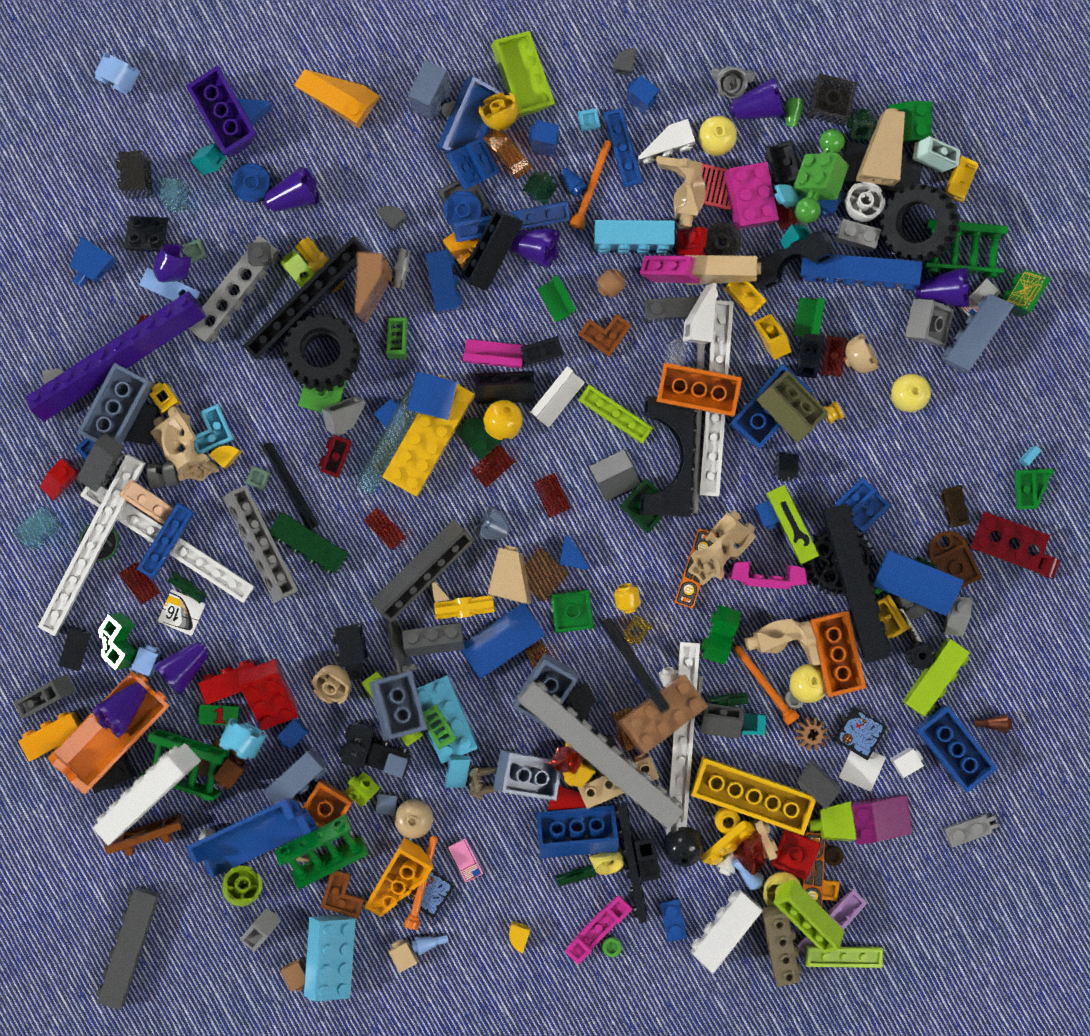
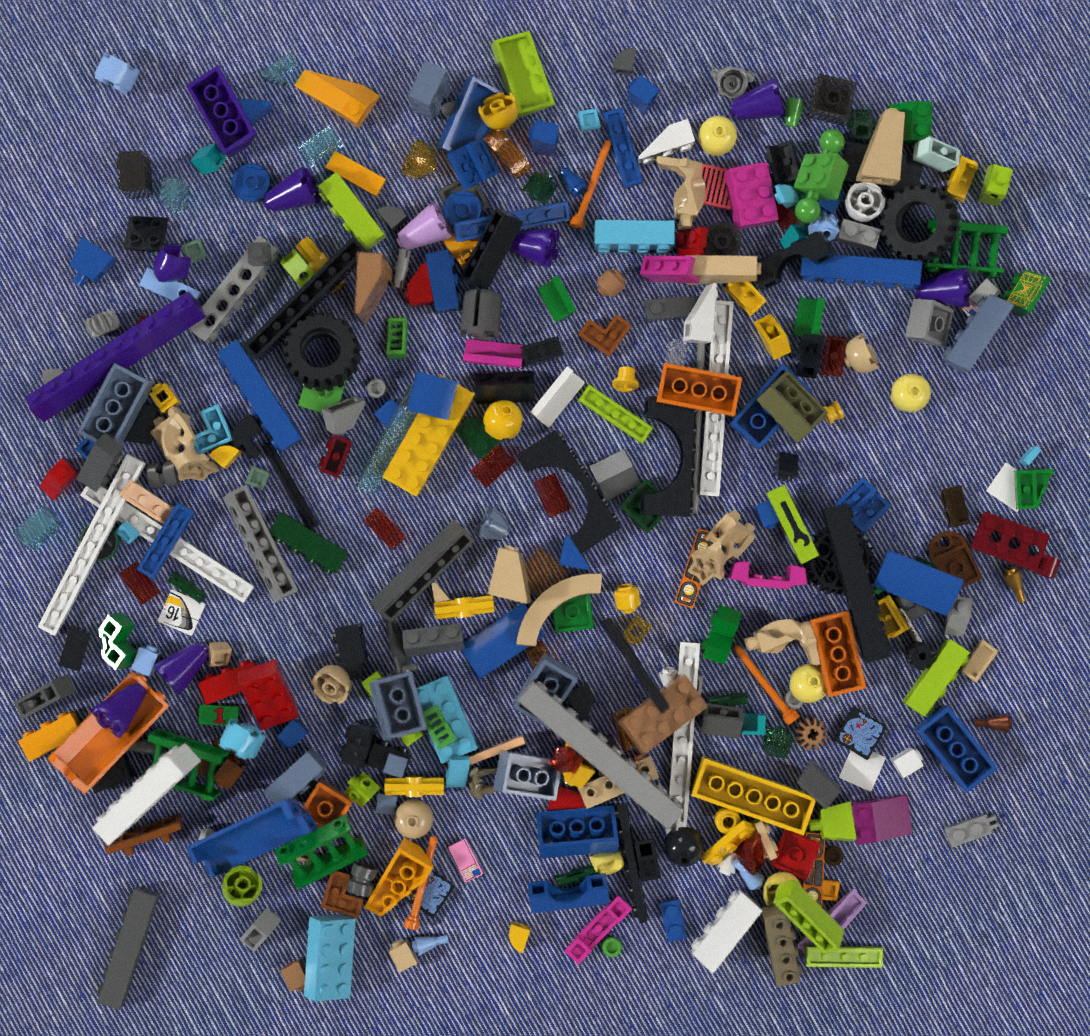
none -> light grey gear [85,310,121,338]
none -> medium azure tile [115,520,140,544]
none -> light grey pin [127,739,165,756]
none -> tan slope [209,642,232,667]
none -> blue brick [217,340,303,452]
none -> black brick [232,414,264,460]
none -> clear light blue slope [259,52,299,87]
none -> clear light blue brick [298,125,343,168]
none -> lime brick [318,172,386,249]
none -> light orange tile [325,151,386,197]
none -> dark grey wheel [346,862,378,897]
none -> light grey tile [367,378,387,399]
none -> yellow piece [385,775,445,797]
none -> lavender cone [396,202,453,250]
none -> clear yellow cylinder [401,139,437,180]
none -> red slope [404,263,434,308]
none -> dark grey cylinder [460,288,502,341]
none -> light nougat tile [468,735,525,764]
none -> black arch [516,430,621,554]
none -> tan tile [516,574,602,647]
none -> blue arch [528,873,610,913]
none -> yellow piece [612,366,639,392]
none -> clear green brick [761,726,793,758]
none -> light blue brick [807,211,840,242]
none -> tan tile [959,639,998,683]
none -> lime torso [978,164,1013,207]
none -> white sticker [987,463,1019,512]
none -> pearl gold cone [1002,566,1026,603]

